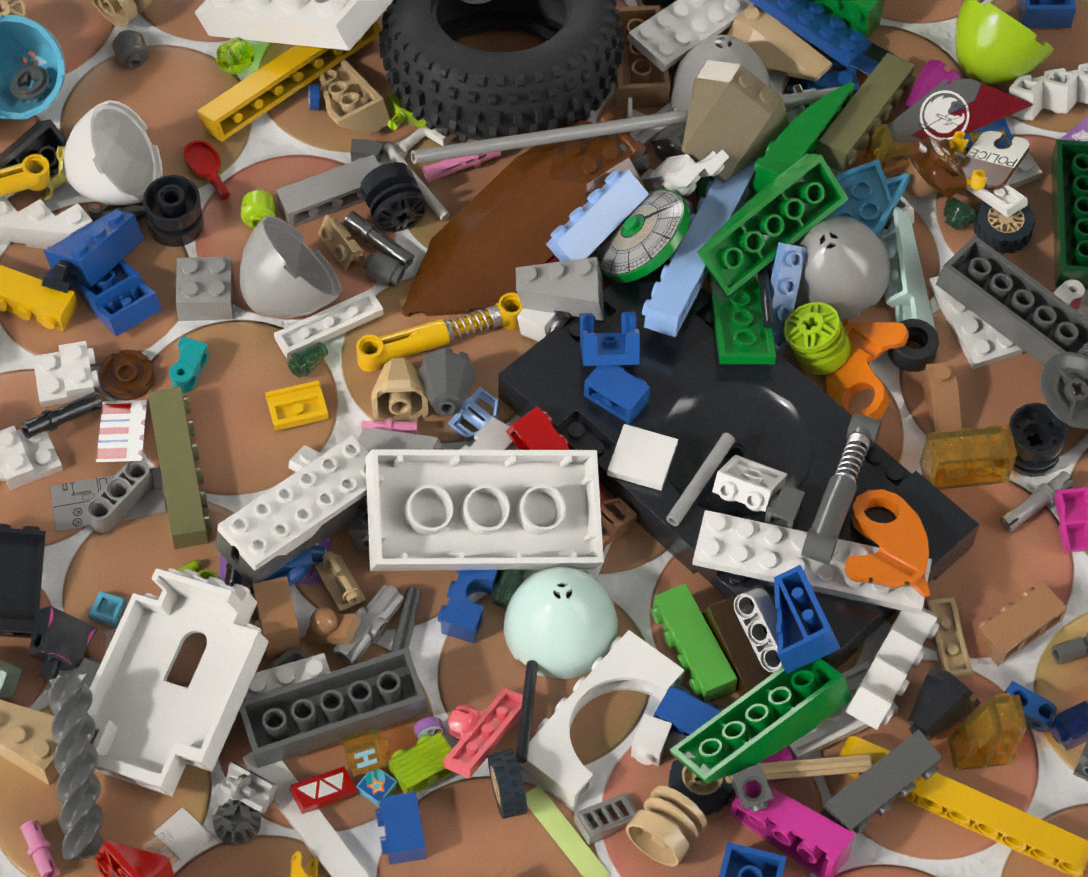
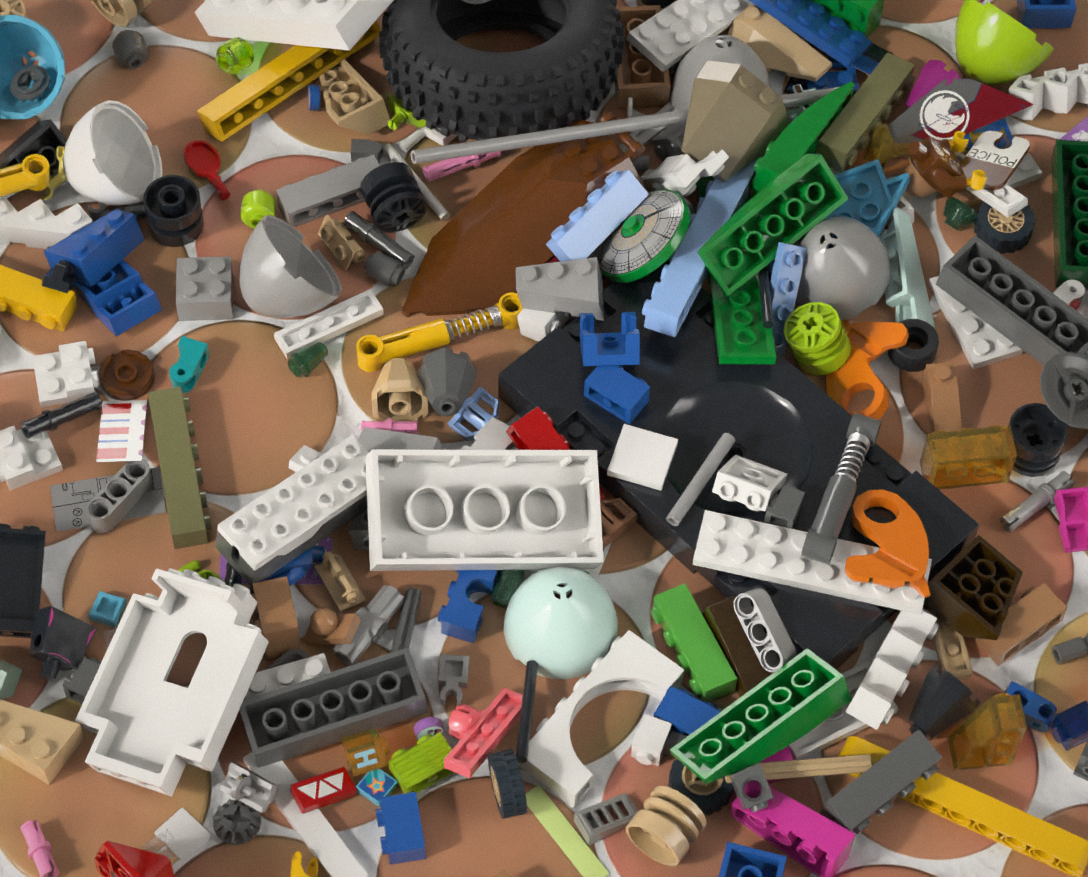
dark grey piece [49,674,105,861] -> none
yellow plate [265,380,329,431] -> none
blue wedge [774,564,841,674] -> none
none -> light grey plate [438,654,469,706]
none -> dark brown wedge [924,535,1023,640]

